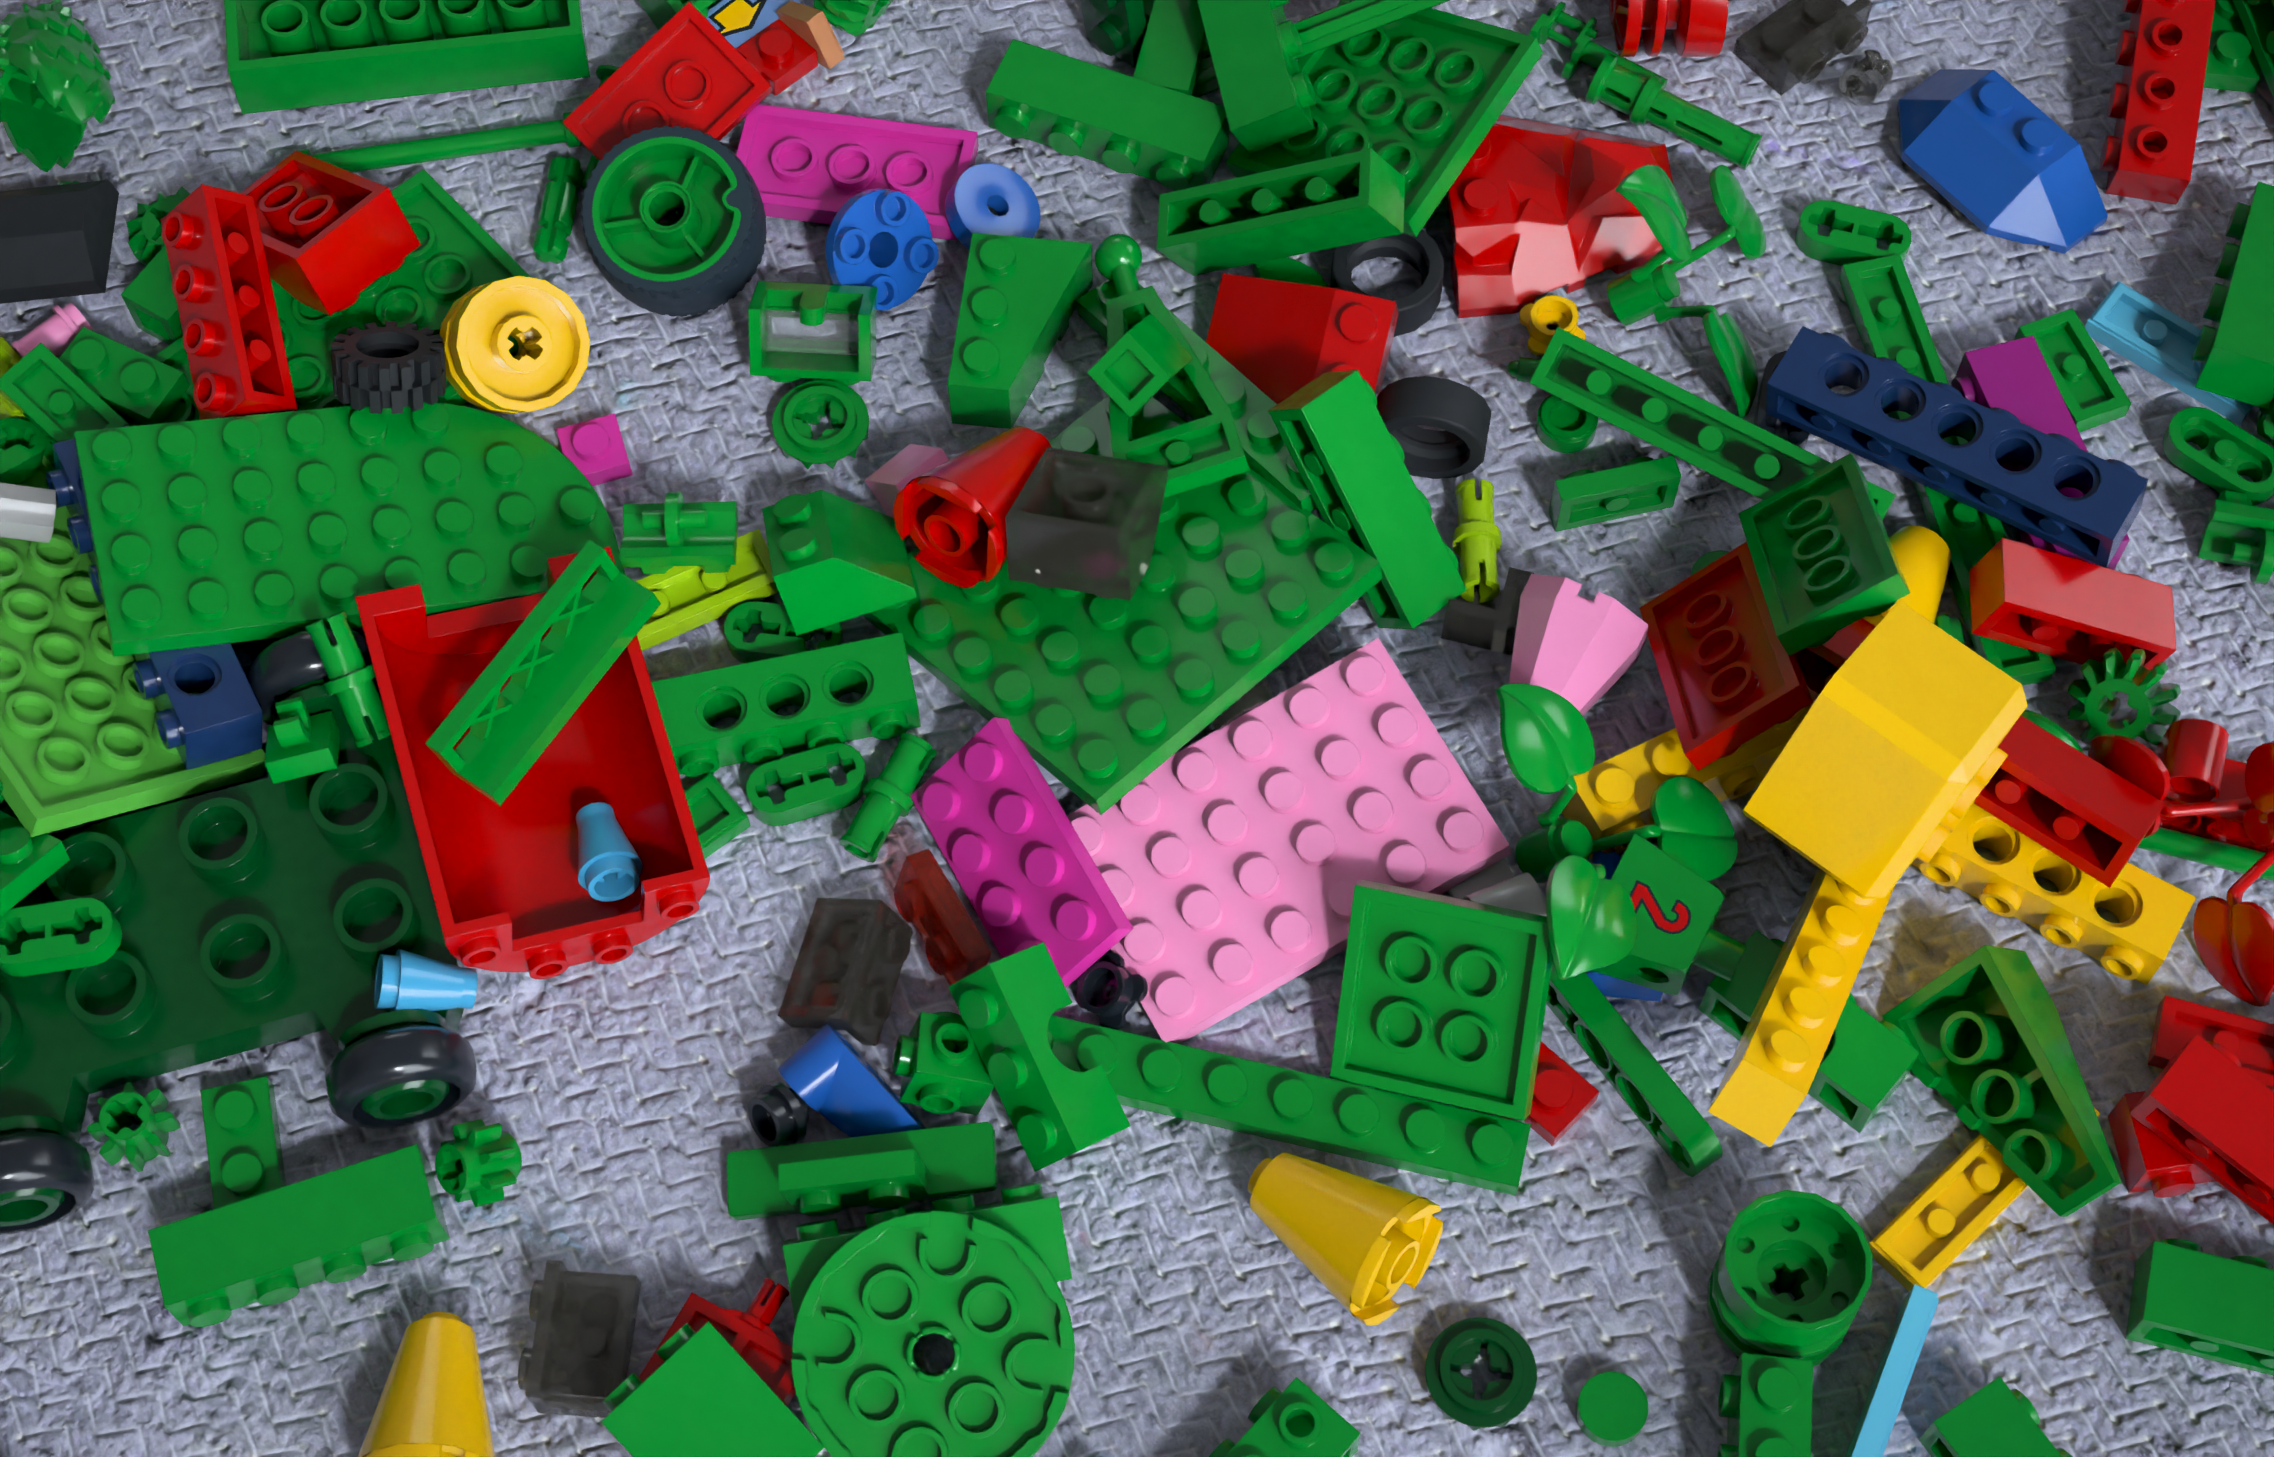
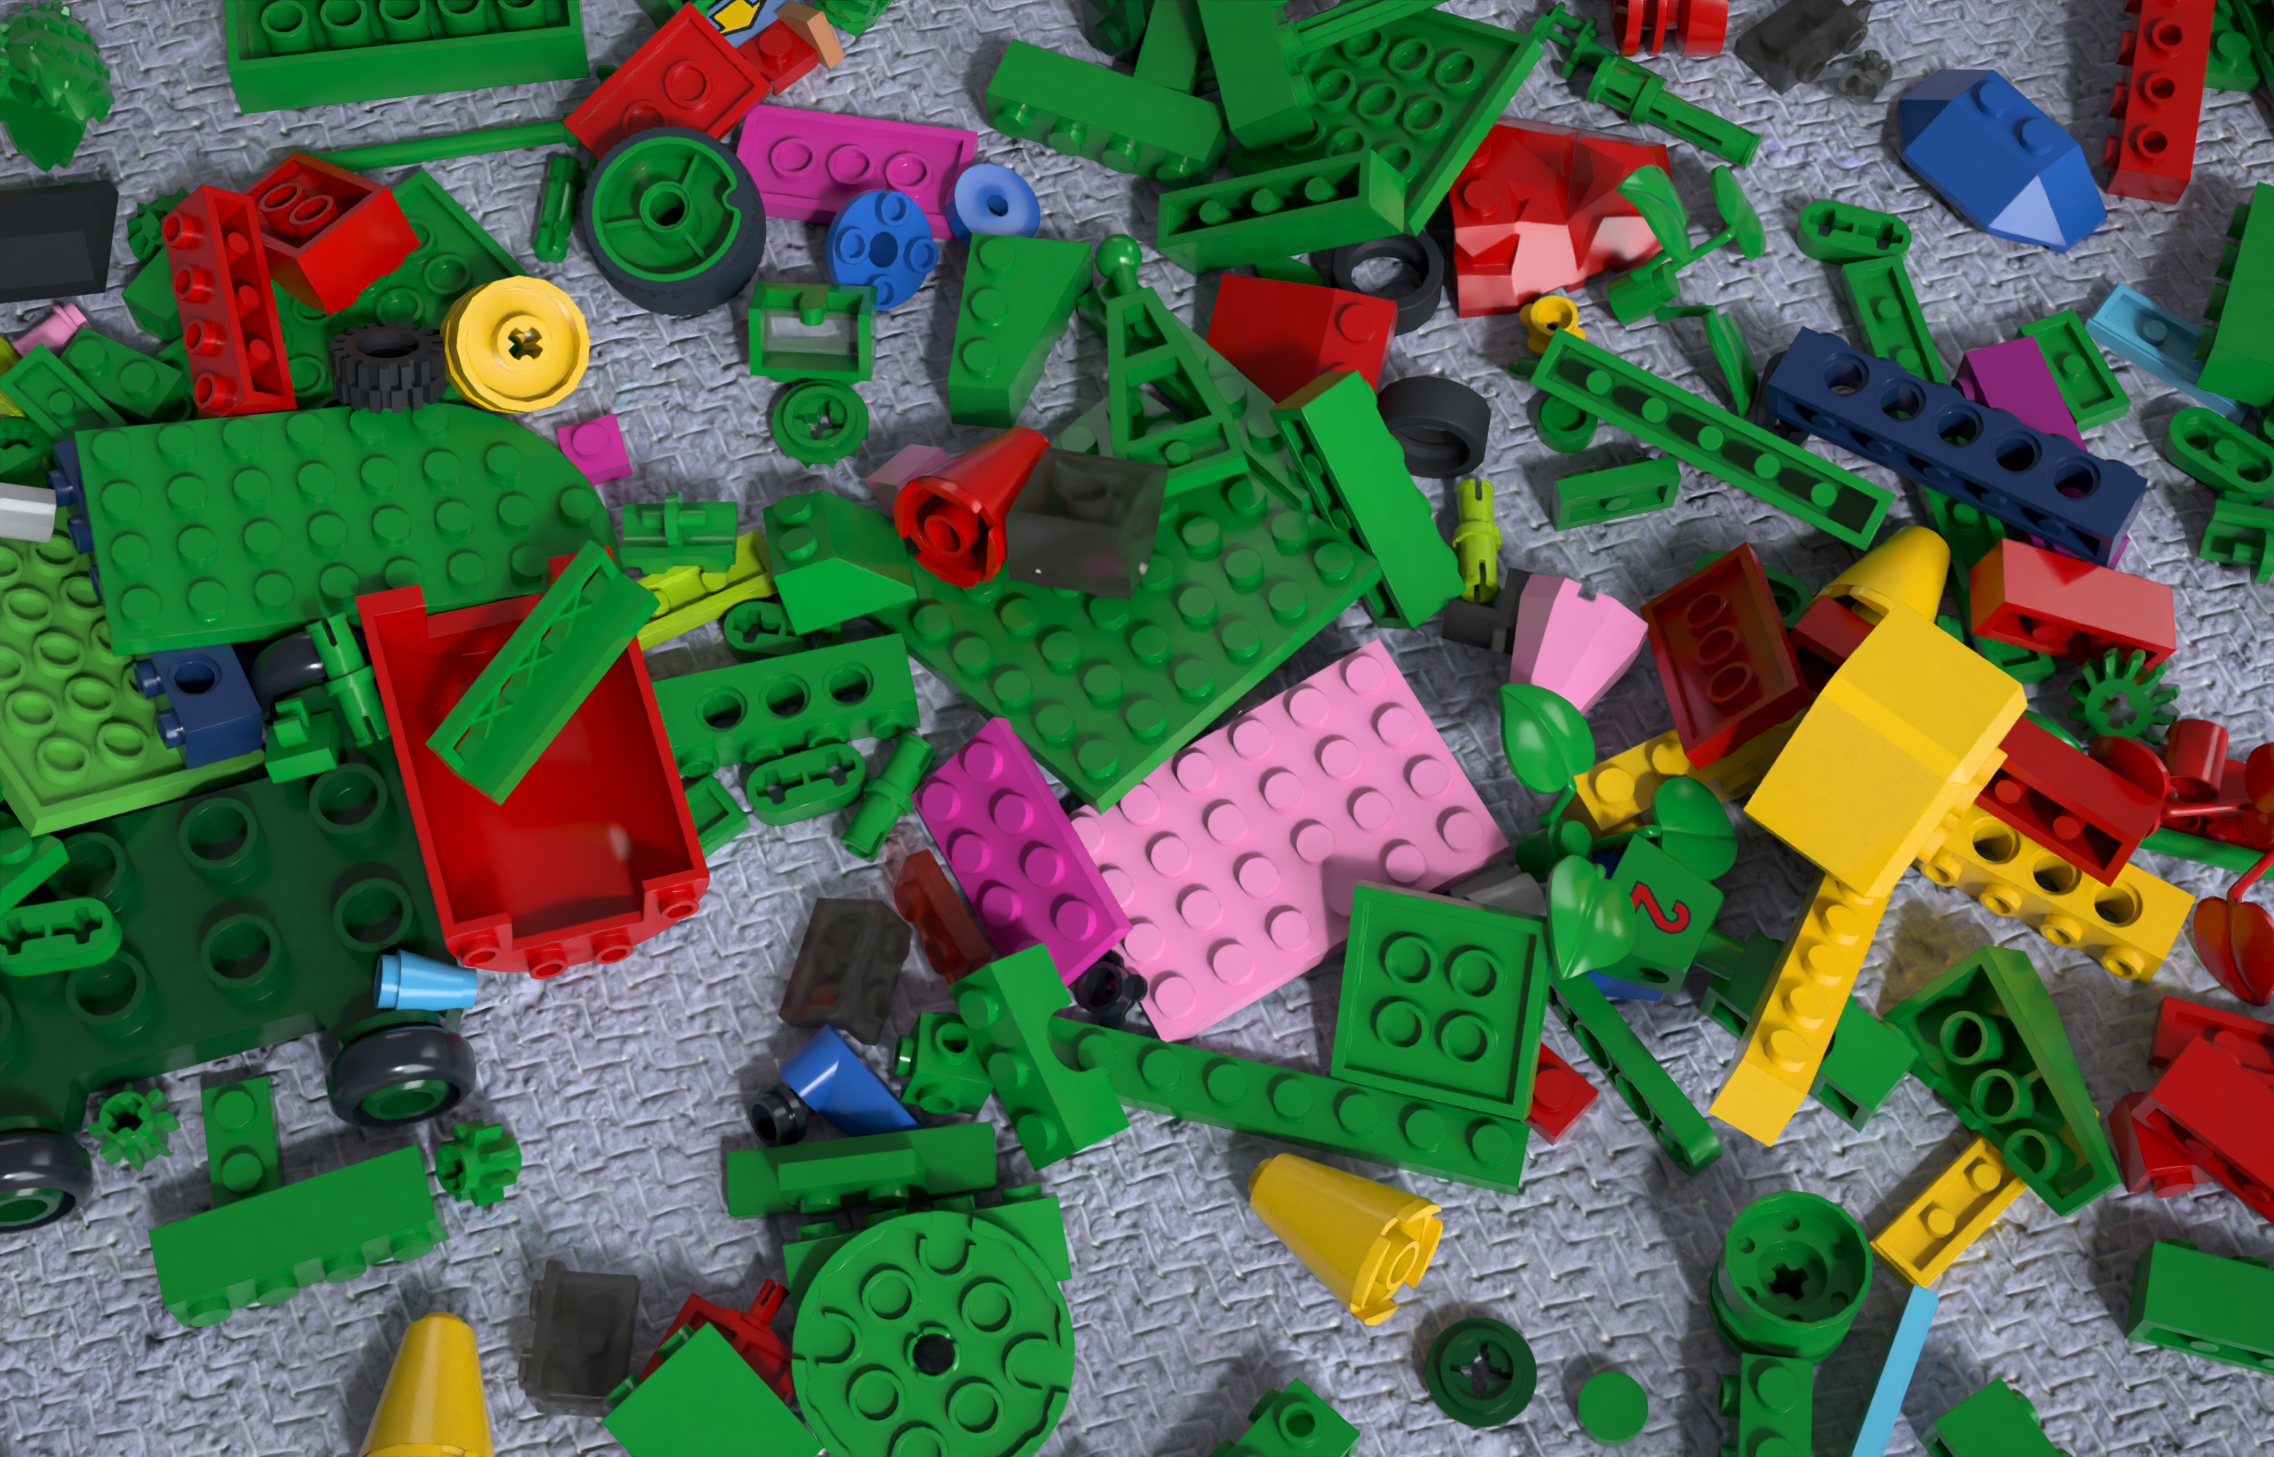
dark azure cone [575,802,643,902] -> none
green panel [1087,314,1192,418] -> none
green plate [1738,453,1910,656] -> none

